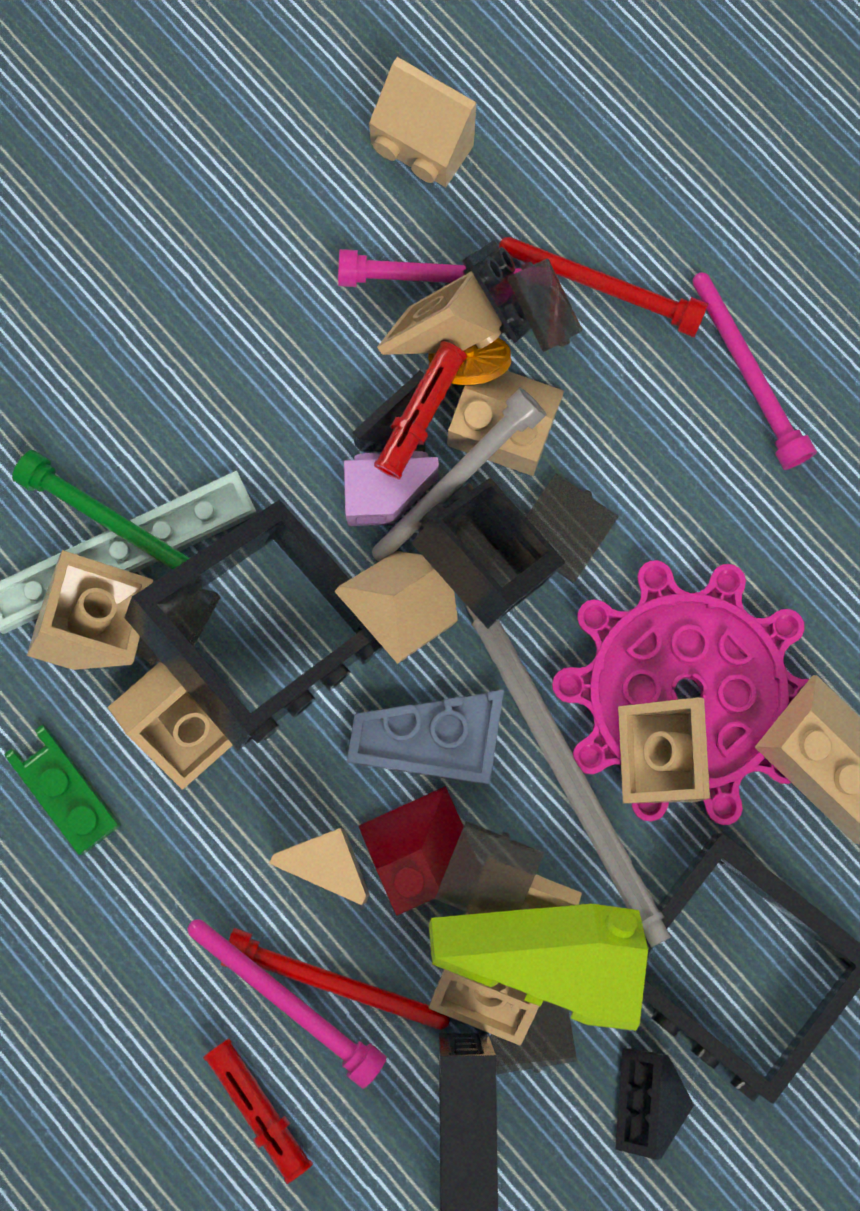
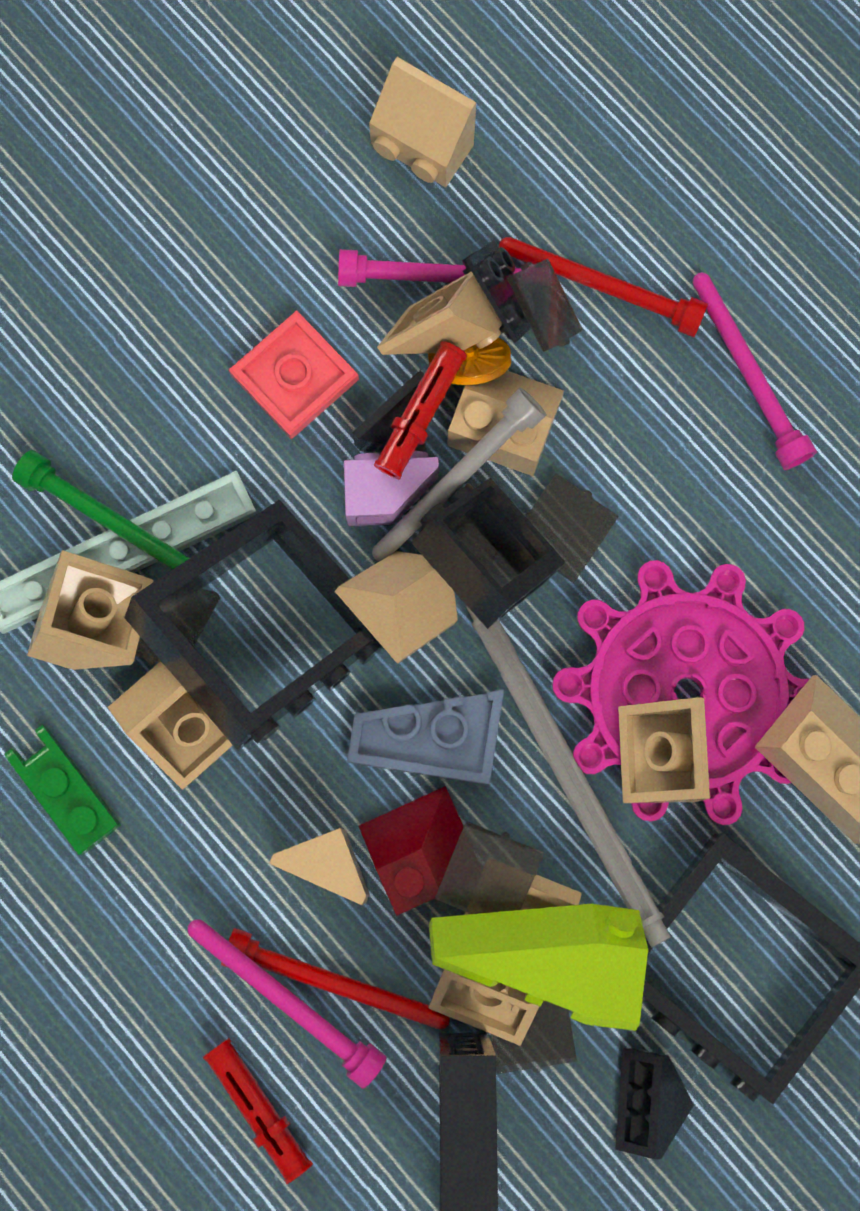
none -> coral plate [228,310,359,440]

